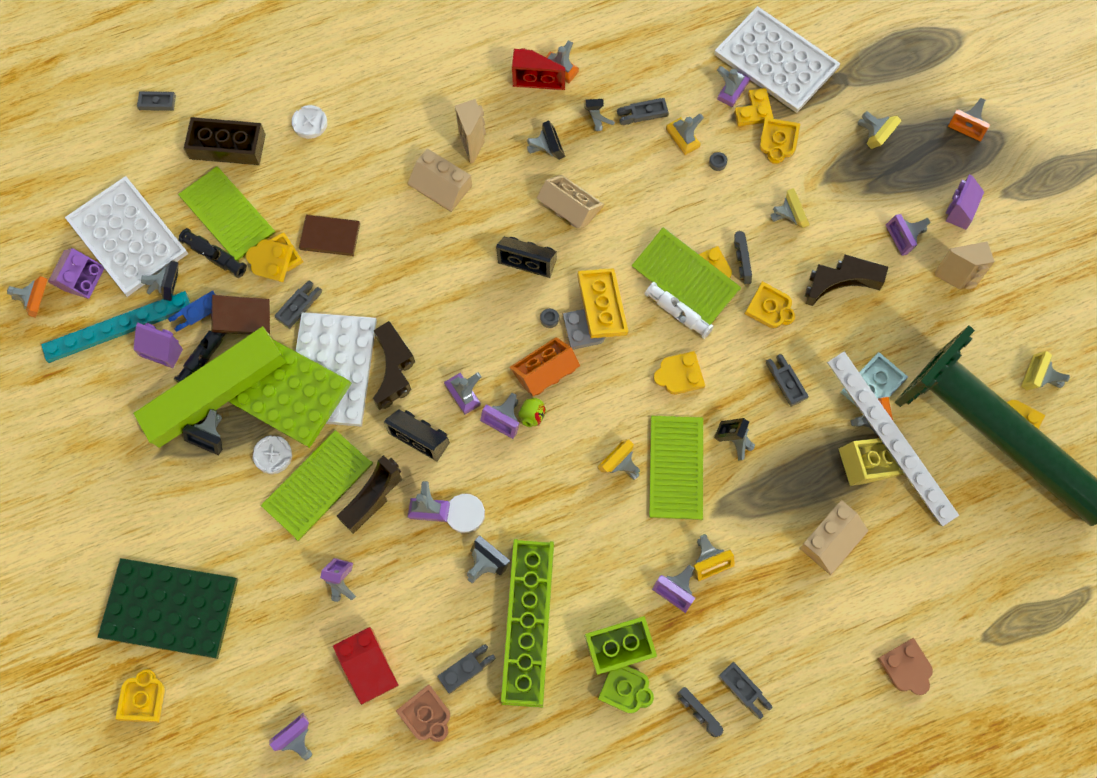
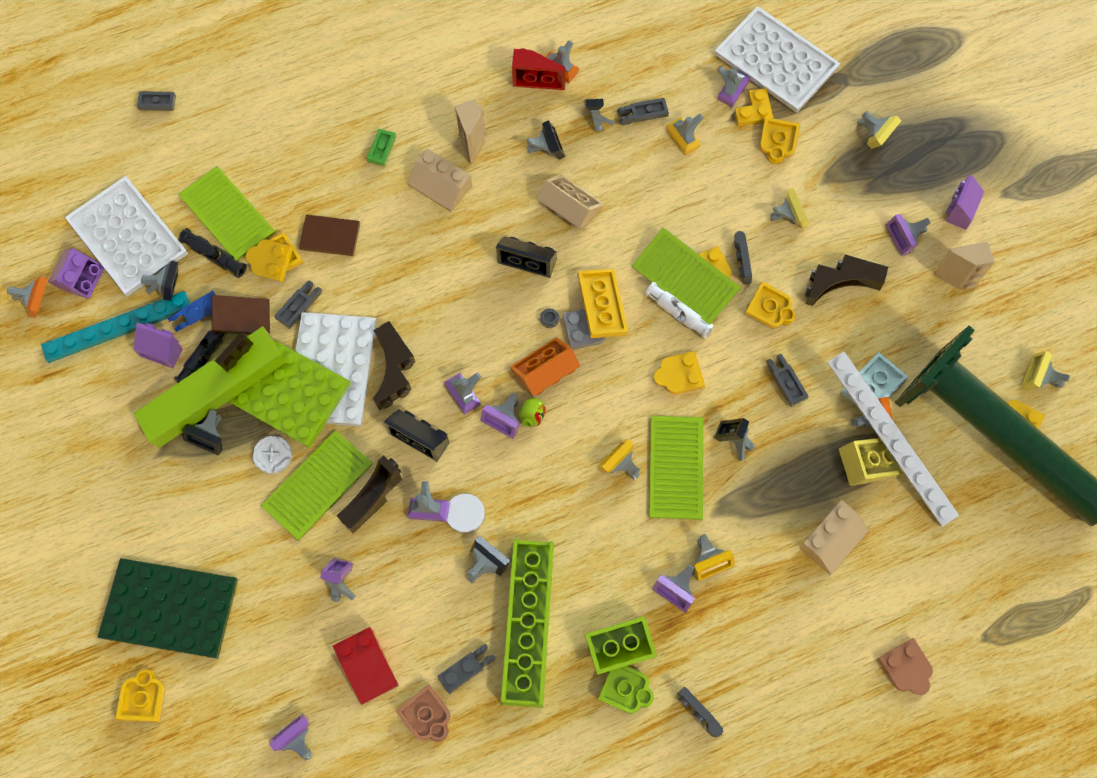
dark brown brick [184,117,266,165] -> none
white tile [292,105,327,139] -> none
dark grey tile [709,152,728,171] -> none
dark grey hinge [718,662,773,719] -> none
orange piece [948,98,990,142] -> none
none -> dark brown plate [215,332,254,372]
none -> bright green plate [367,129,396,167]

